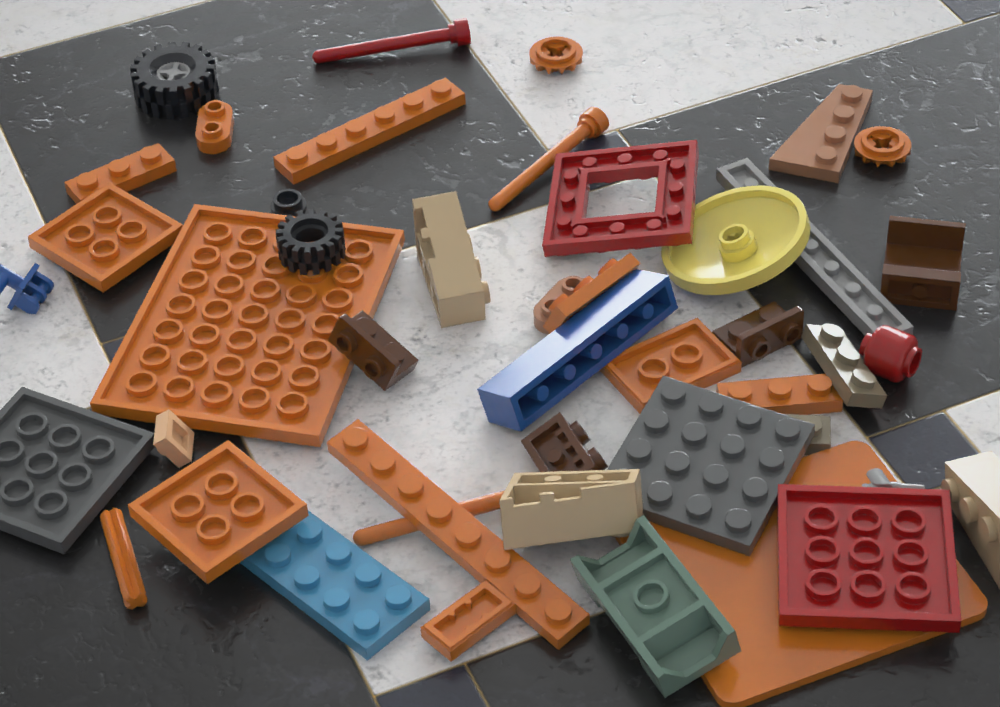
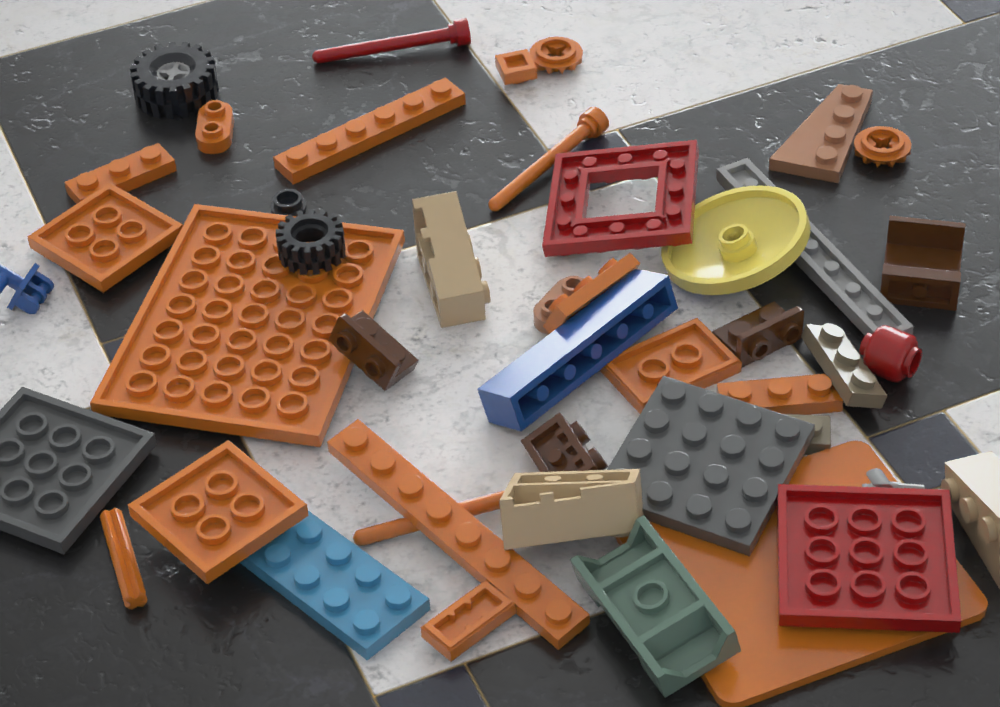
light nougat plate [153,409,194,468] -> none
none -> orange plate [495,49,537,85]

